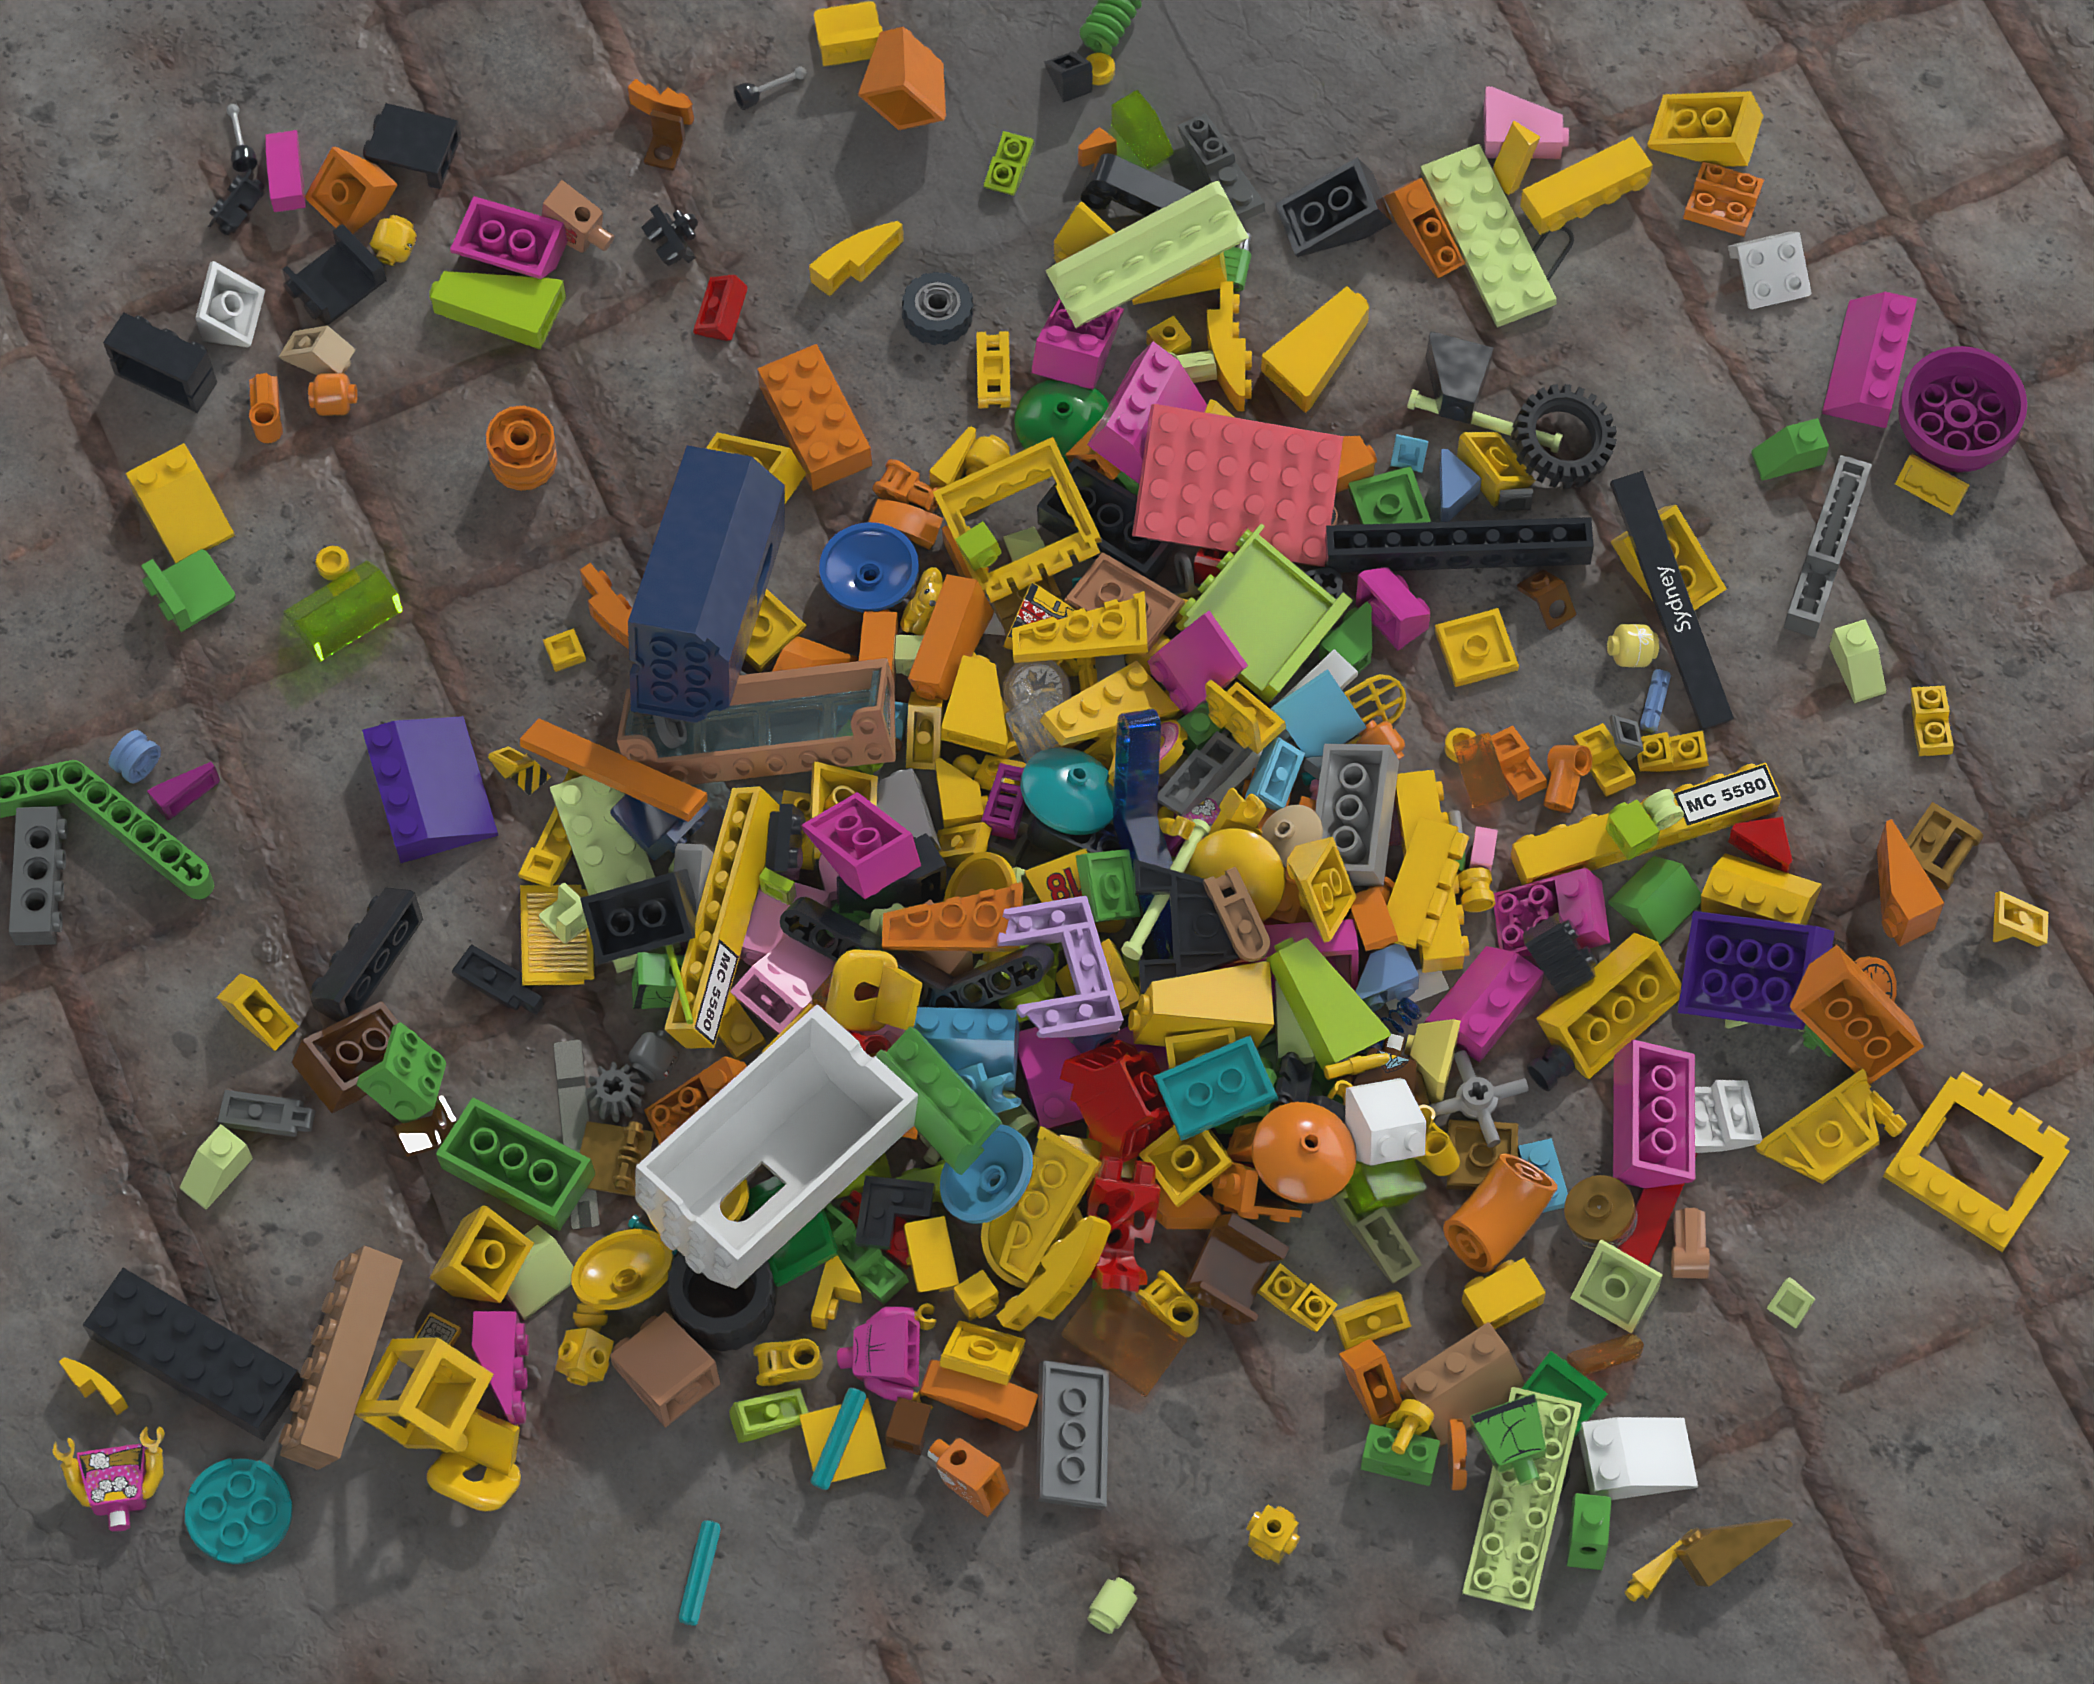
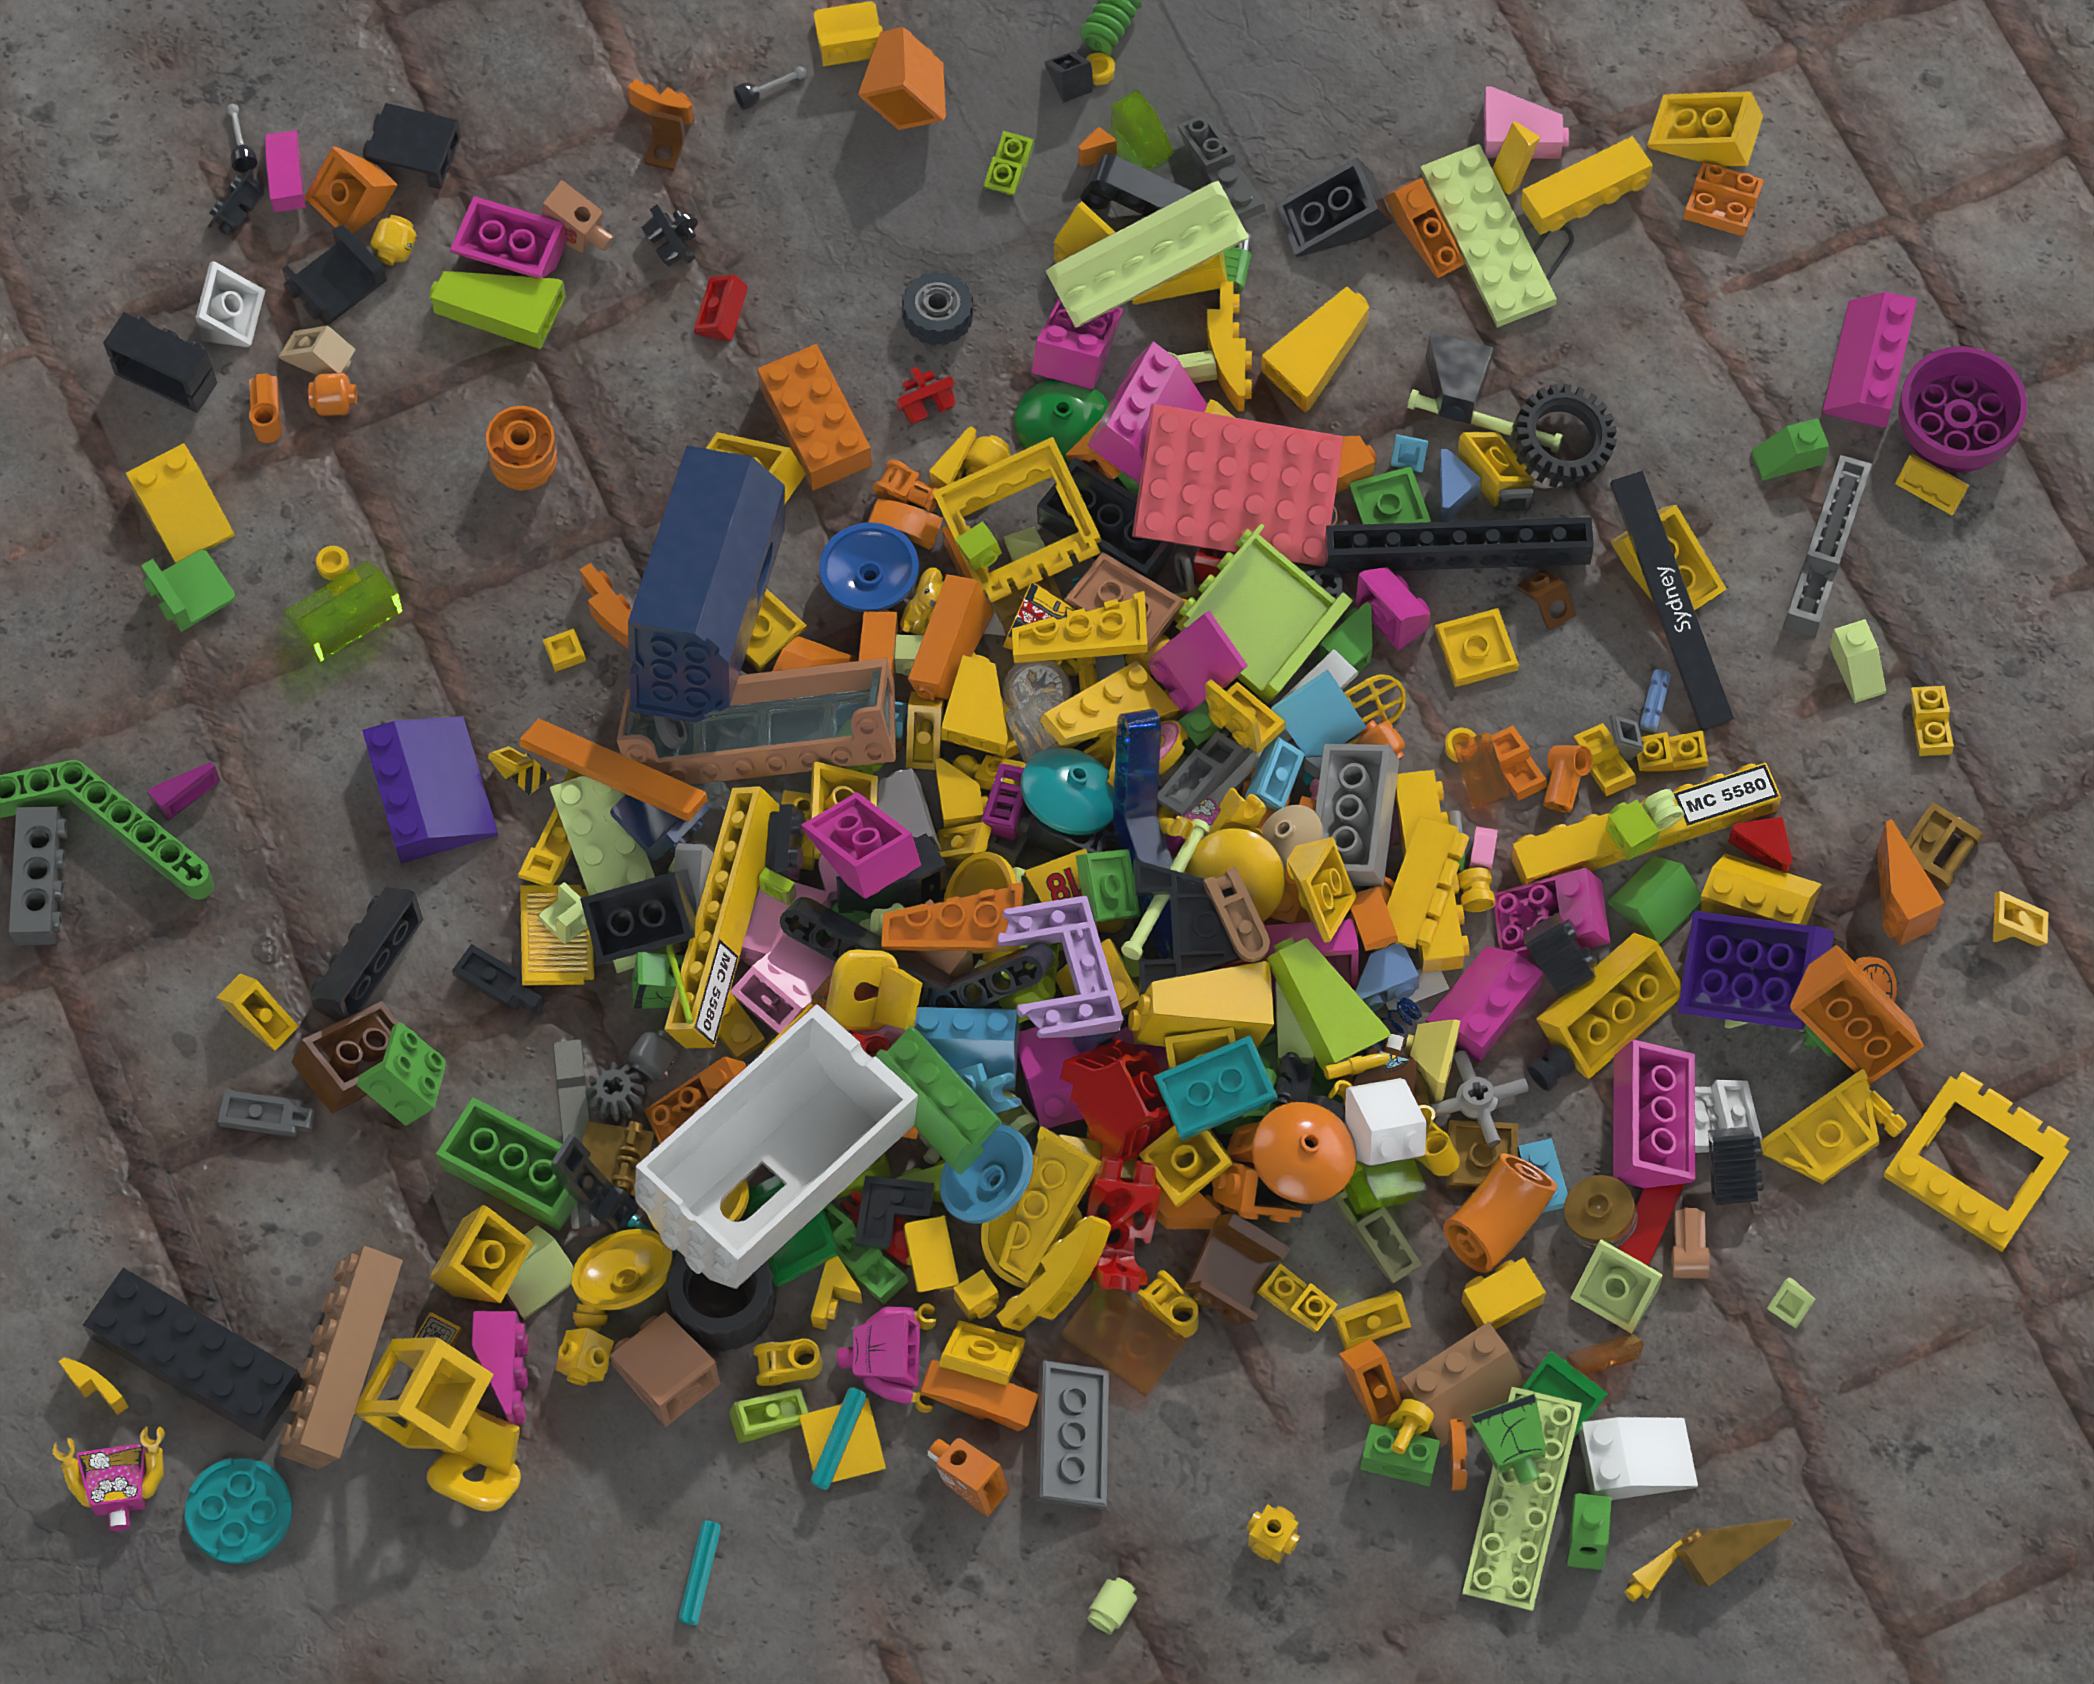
medium blue wheel [108,730,161,784] -> none
yellowish green slope [180,1124,253,1210] -> none
reddish brown bracket [393,1095,456,1157] -> none
yellow slope [809,221,904,297] -> none
reddish brown panel [885,1397,931,1456] -> none
yellow plate [976,331,1011,408] -> none
yellow plate [1146,315,1192,356] -> none
light yellow head [1607,624,1659,667] -> none
white bracket [1728,232,1811,309] -> none
none -> black slope [551,1134,640,1233]
none -> red hips [894,367,956,425]
none -> black brick [1708,1126,1764,1205]

